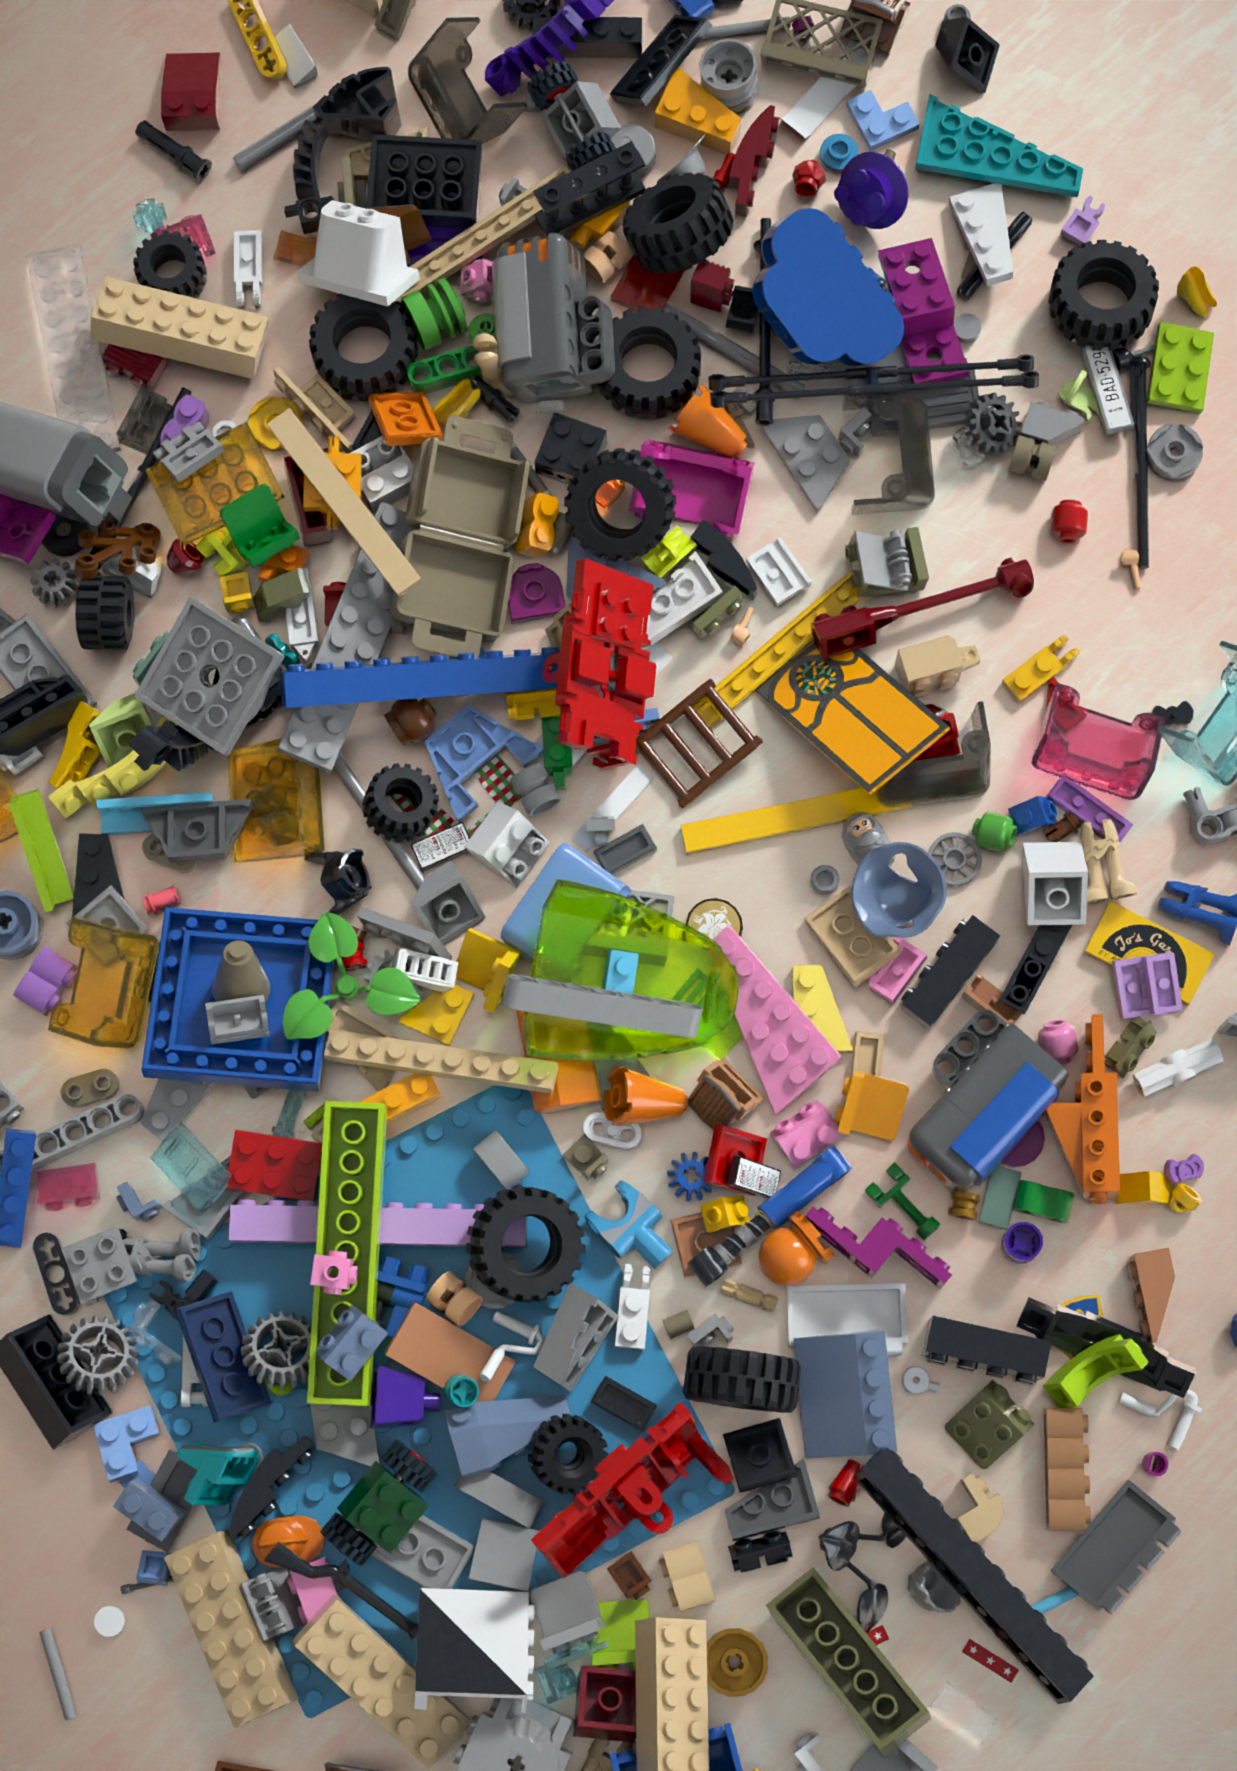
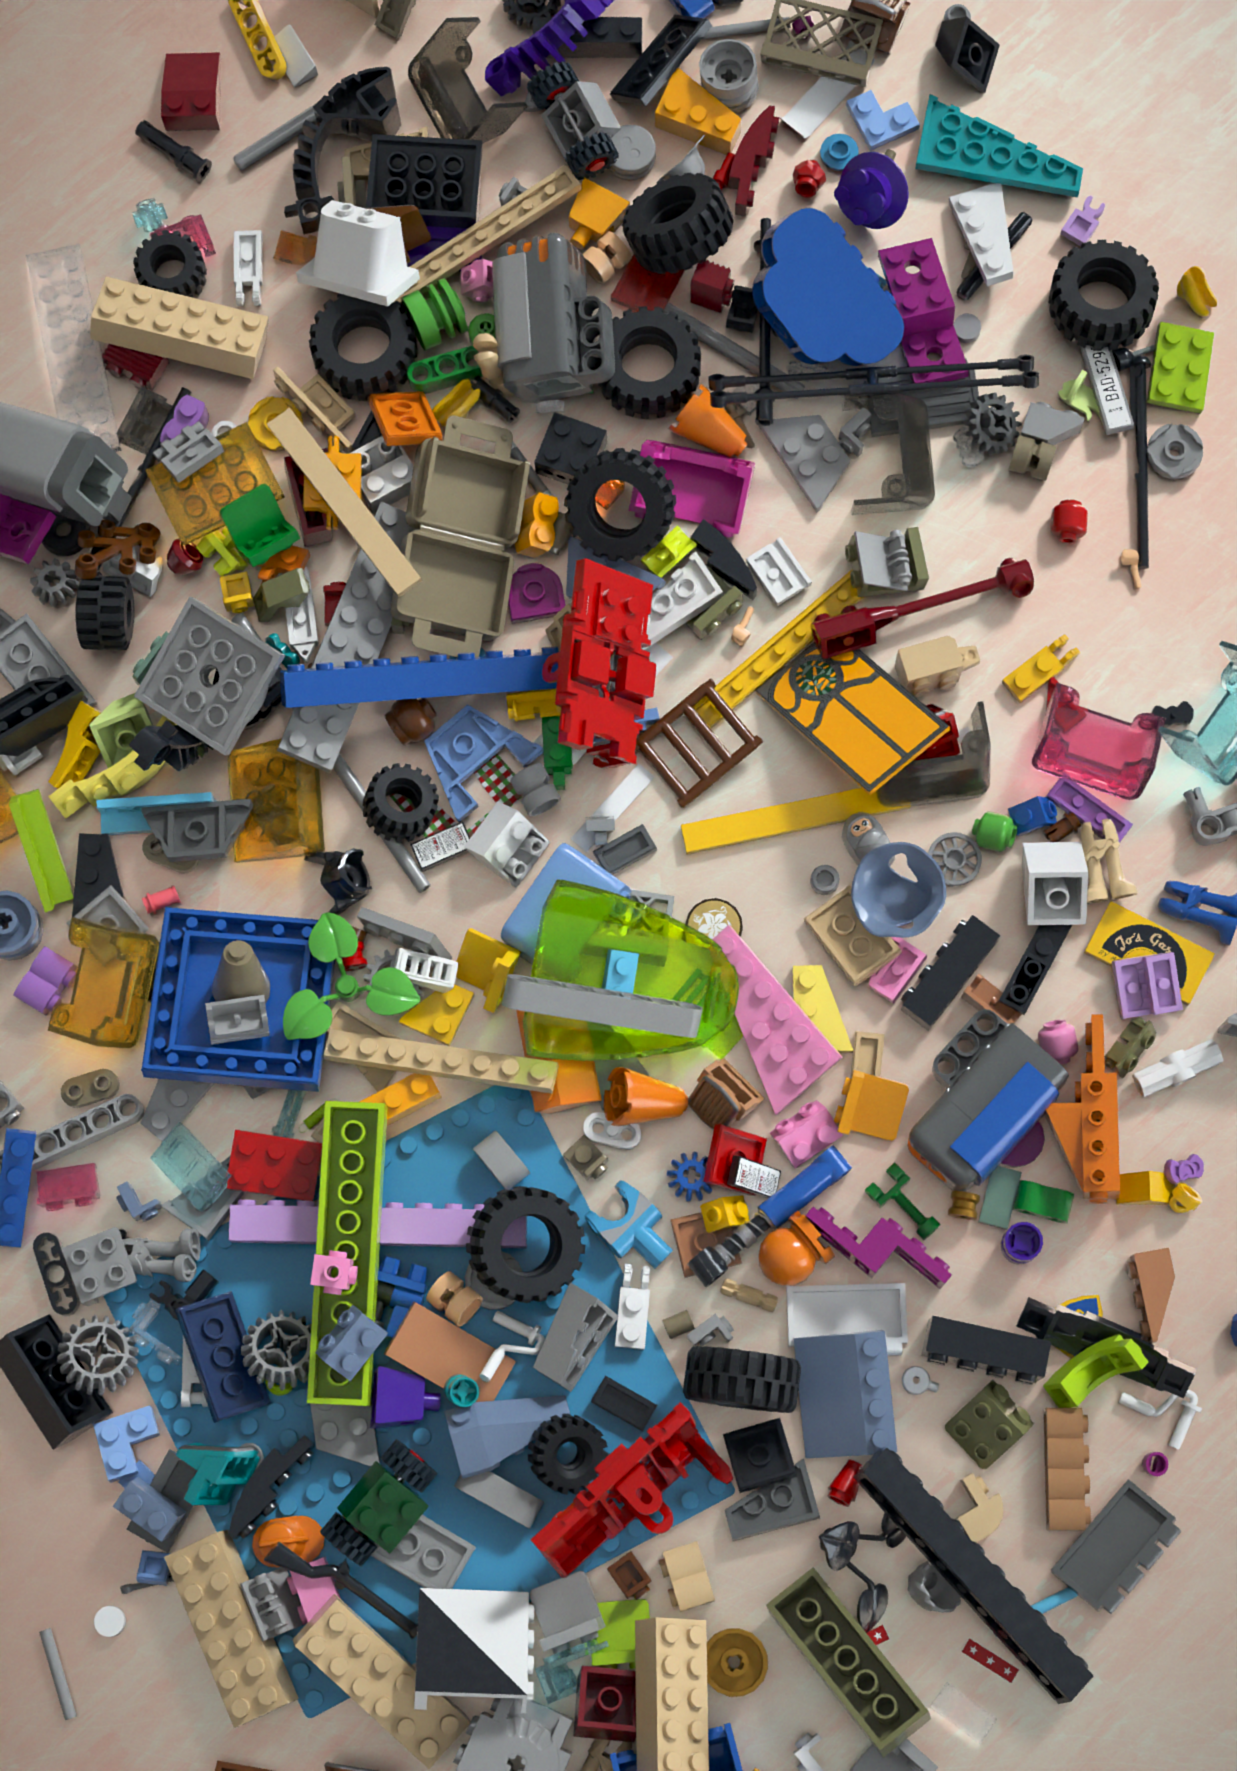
light grey slope [411,861,486,944] -> none
light grey tile [469,1518,539,1592] -> none
black fence [533,141,646,238] -> none
black hinge [728,1531,793,1573] -> none

